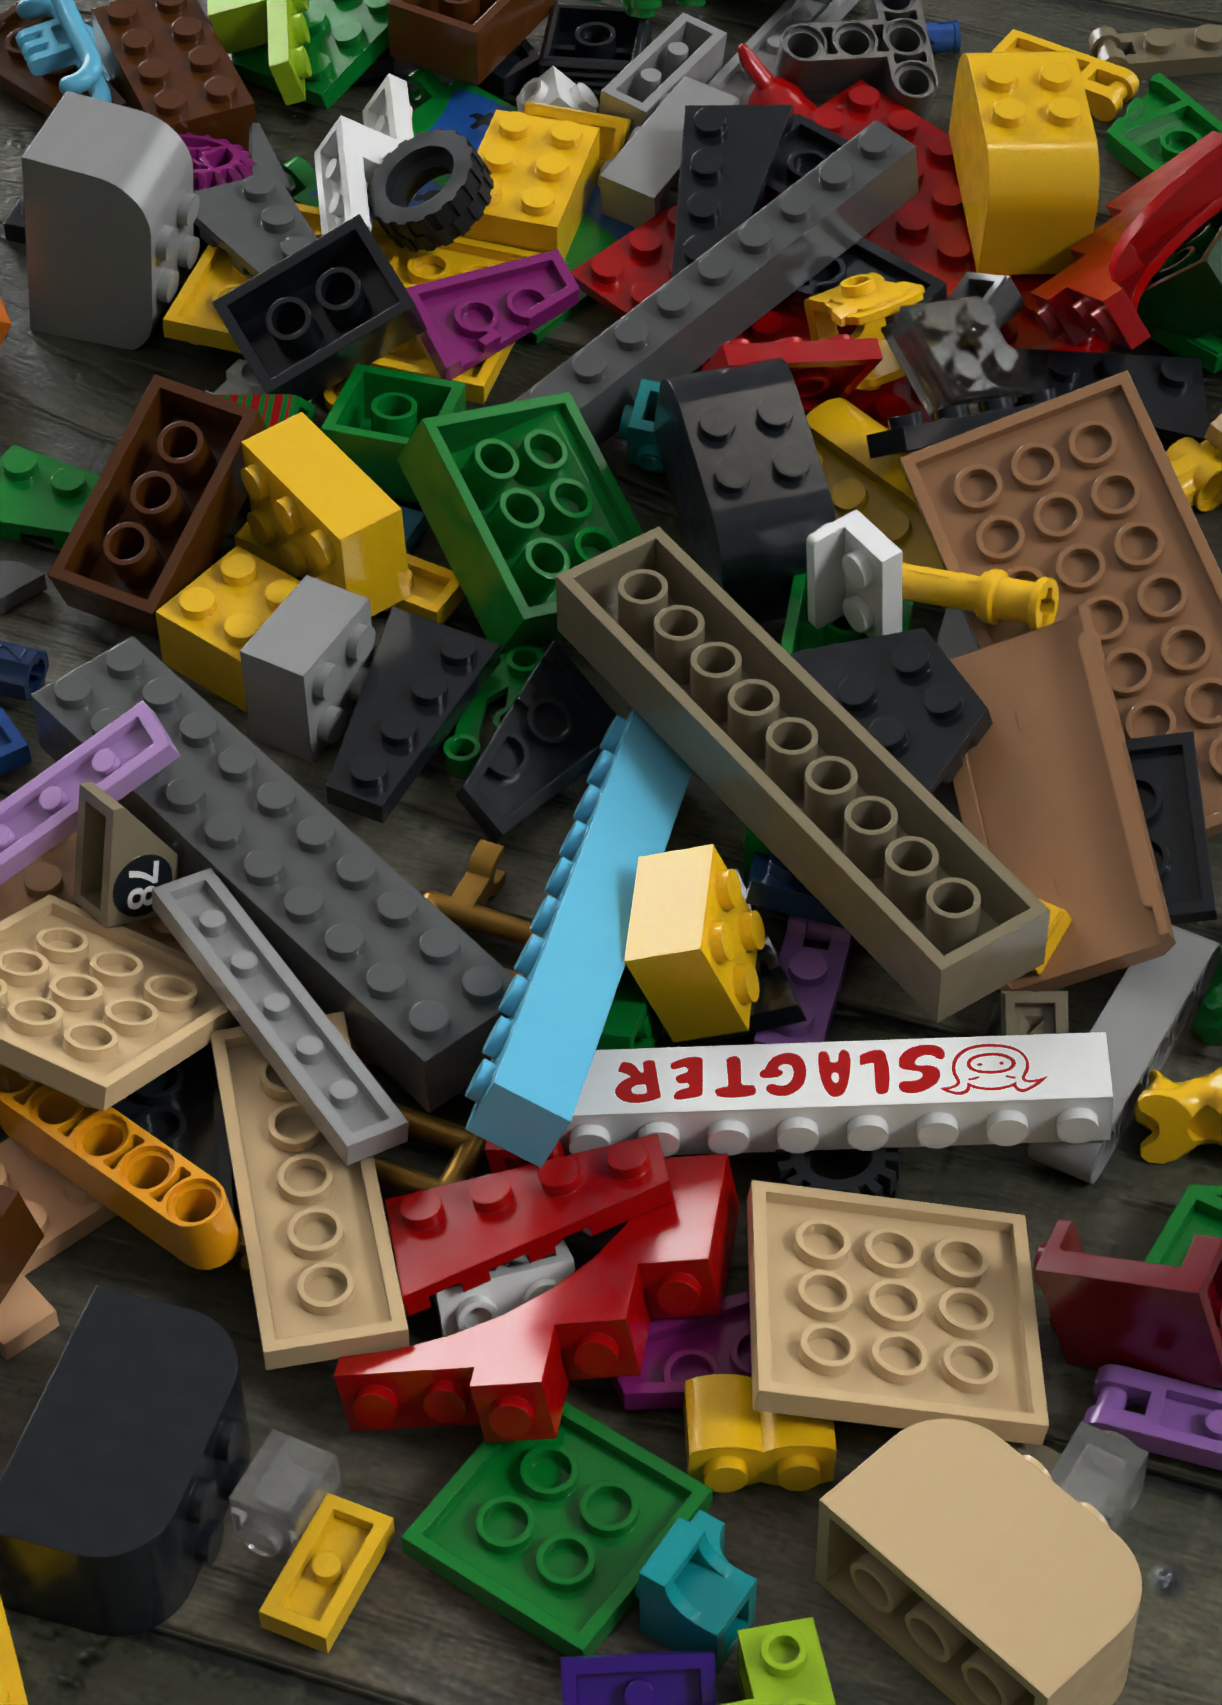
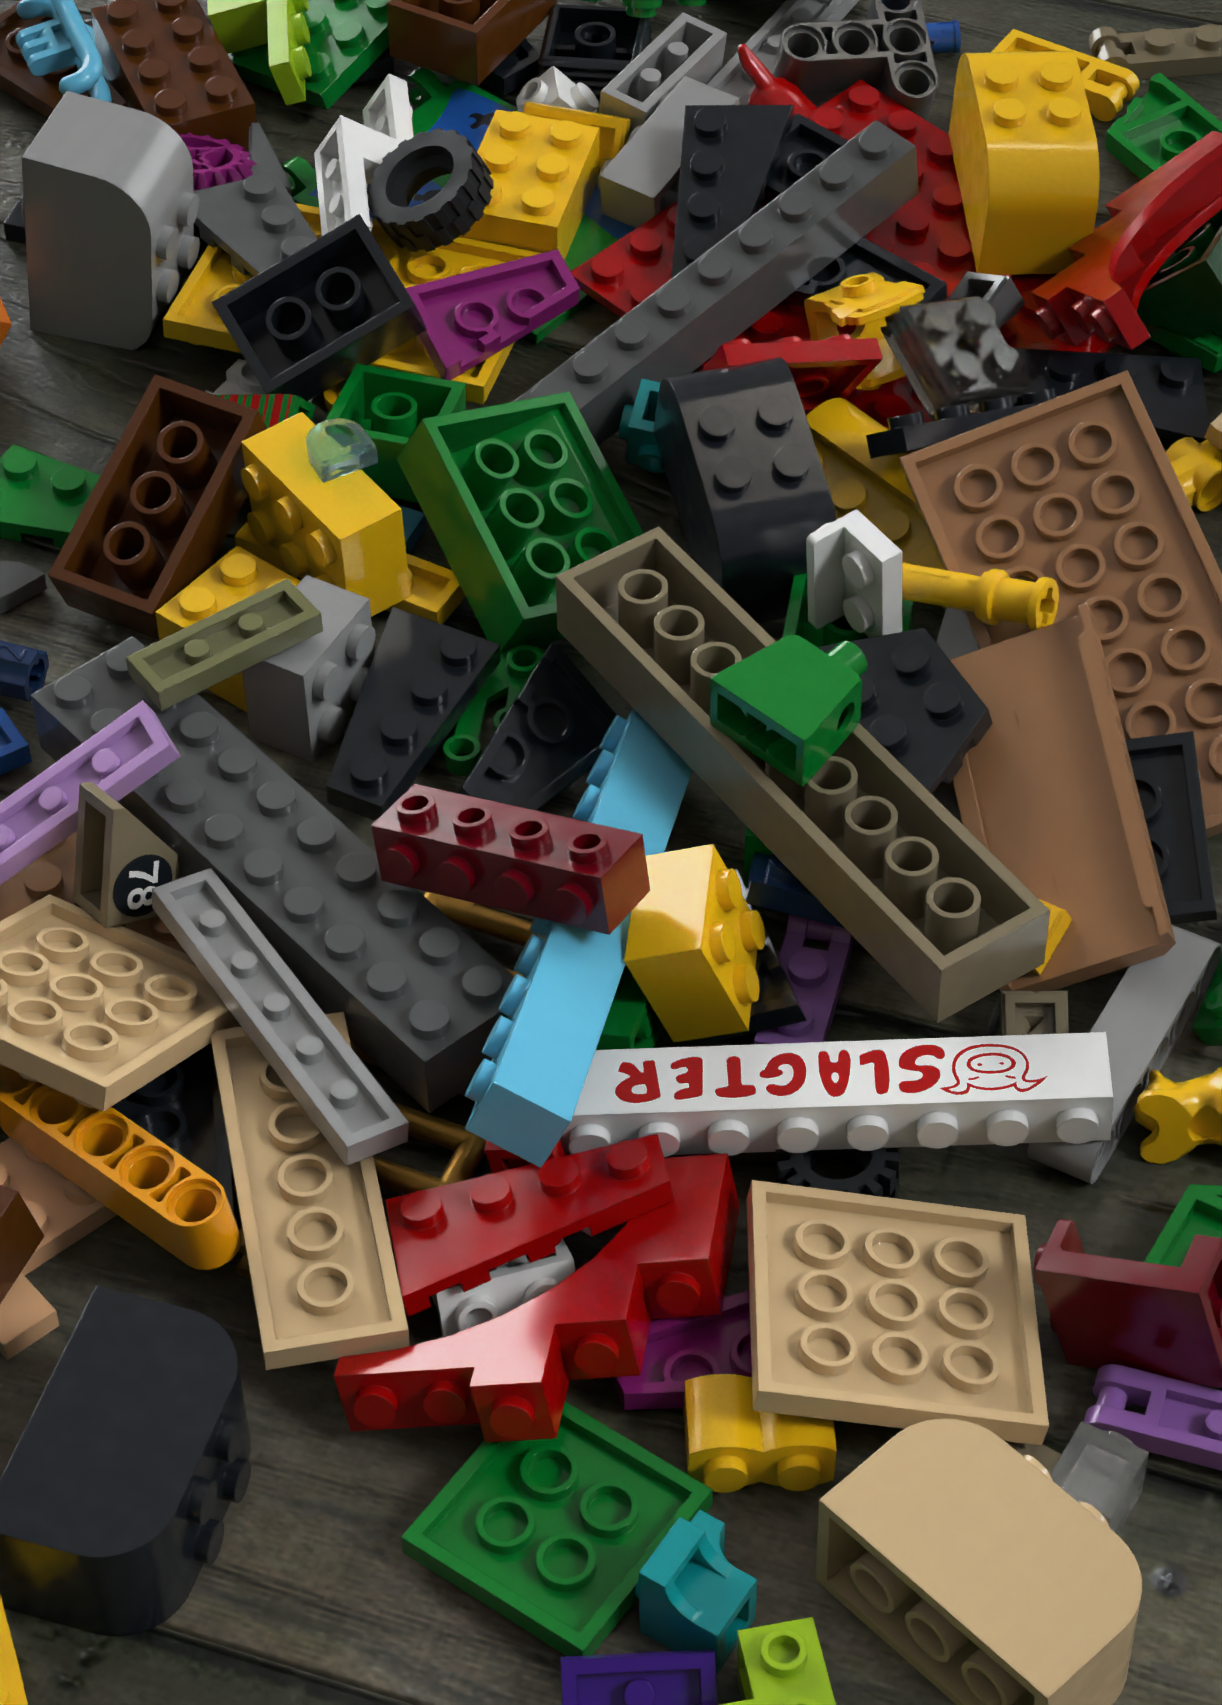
clear brick [229,1429,343,1559] -> none
yellow plate [258,1492,395,1654] -> none
none -> olive plate [126,578,323,711]
none -> clear light blue tile [306,418,378,483]
none -> dark red brick [371,784,651,935]
none -> green torso [710,635,868,787]

